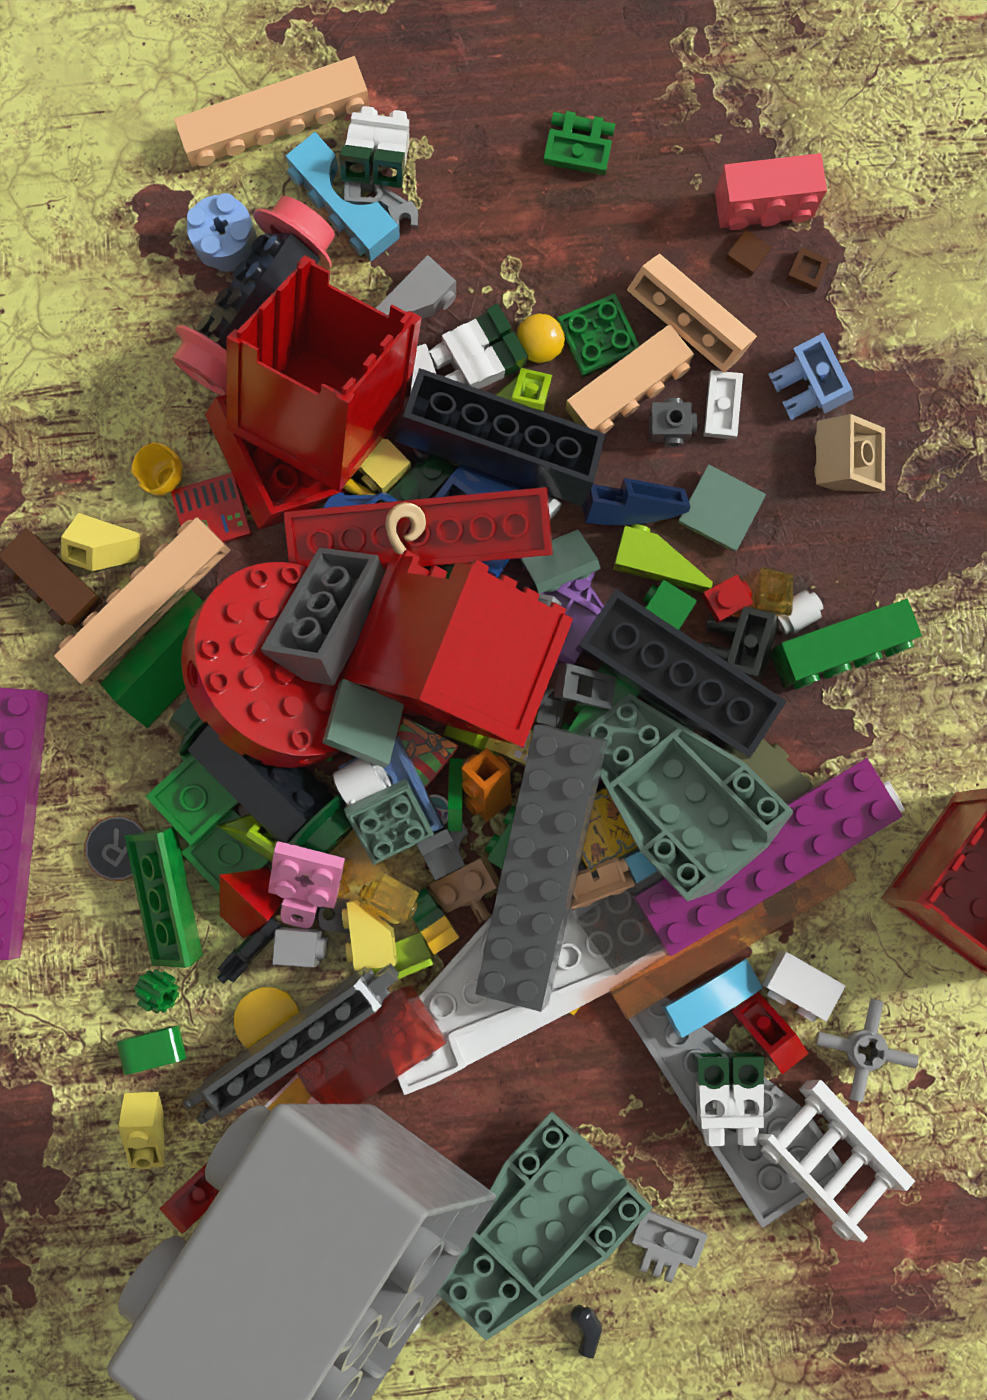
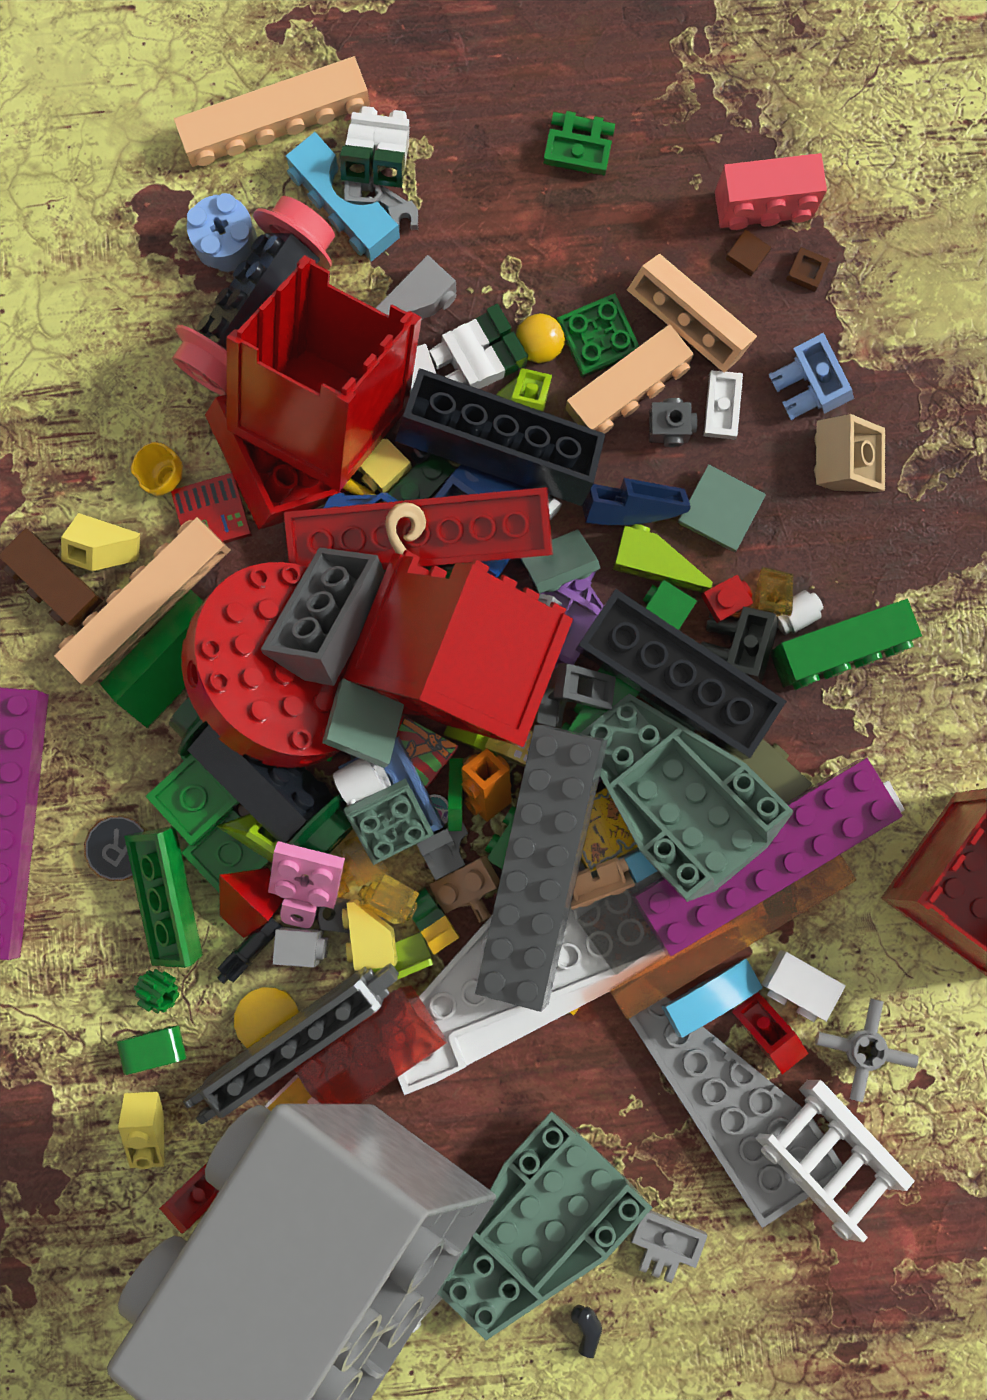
white hips [693,1052,764,1146] -> none

